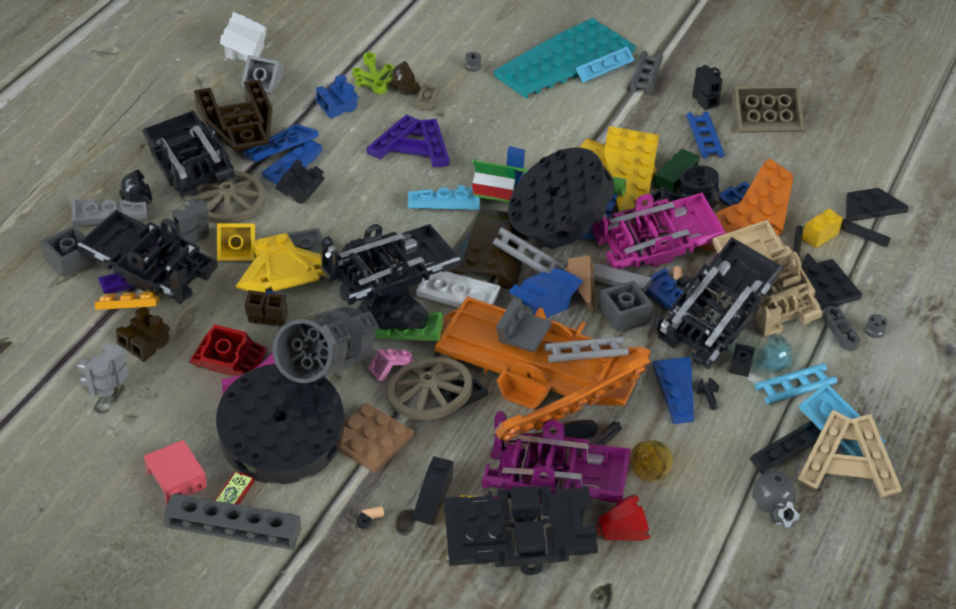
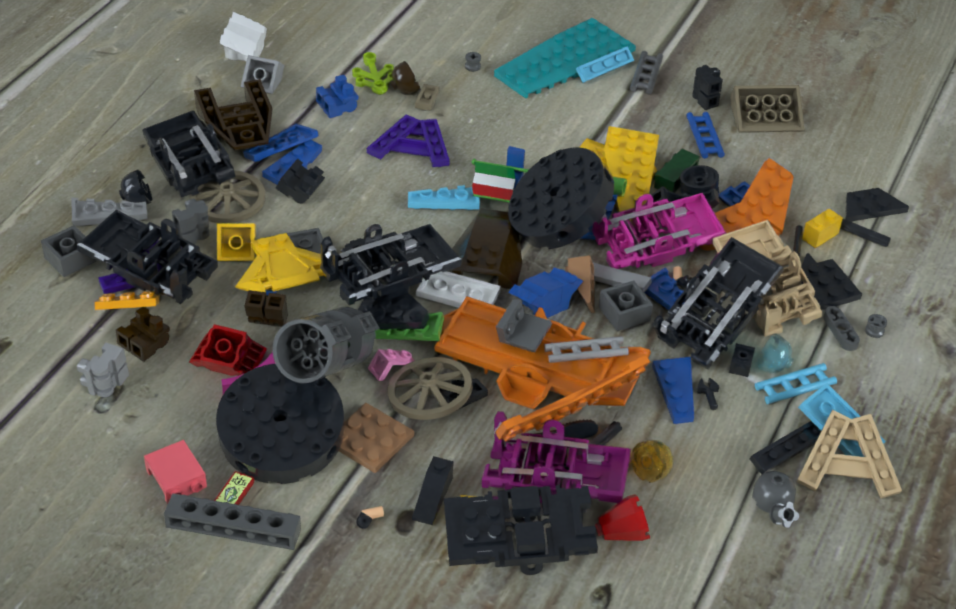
light grey bar [492,227,565,273] -> none

